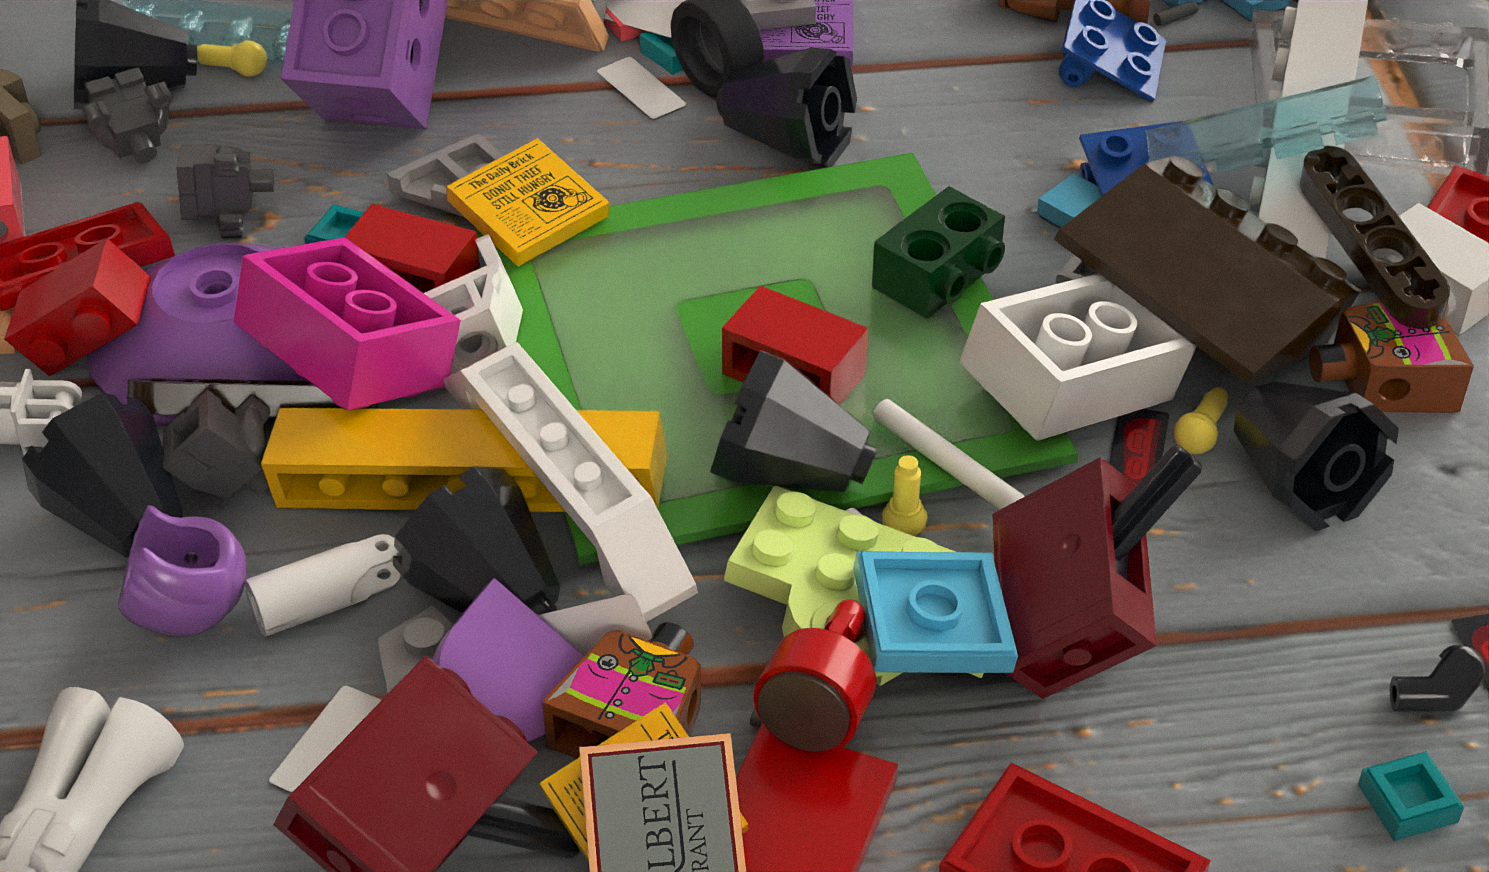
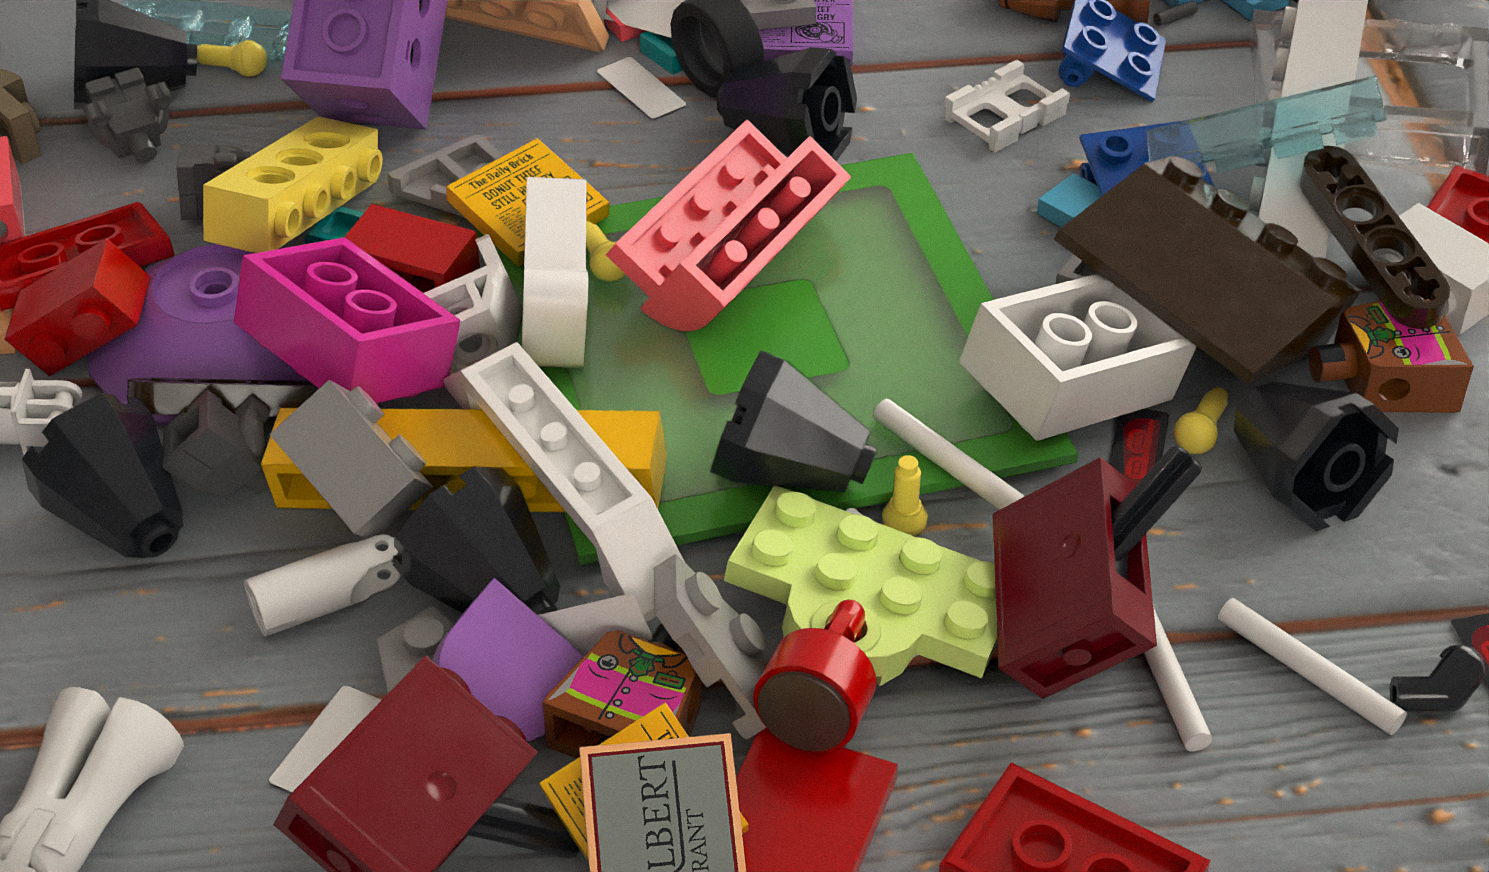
medium lavender piece [118,505,247,636] -> none
red brick [722,285,868,405] -> none
medium azure tile [853,551,1018,673] -> none
dark green brick [872,186,1005,319] -> none
teal tile [1358,751,1464,841] -> none
none -> light yellow brick [203,116,383,253]
none -> light grey brick [269,380,433,538]
none -> white beam [522,177,588,368]
none -> light yellow piece [586,221,626,282]
none -> coral brick [606,120,851,331]
none -> light grey wing [653,554,766,740]
none -> white piece [945,60,1070,153]
none -> white bar [1144,607,1212,752]
none -> white bar [1218,598,1407,735]

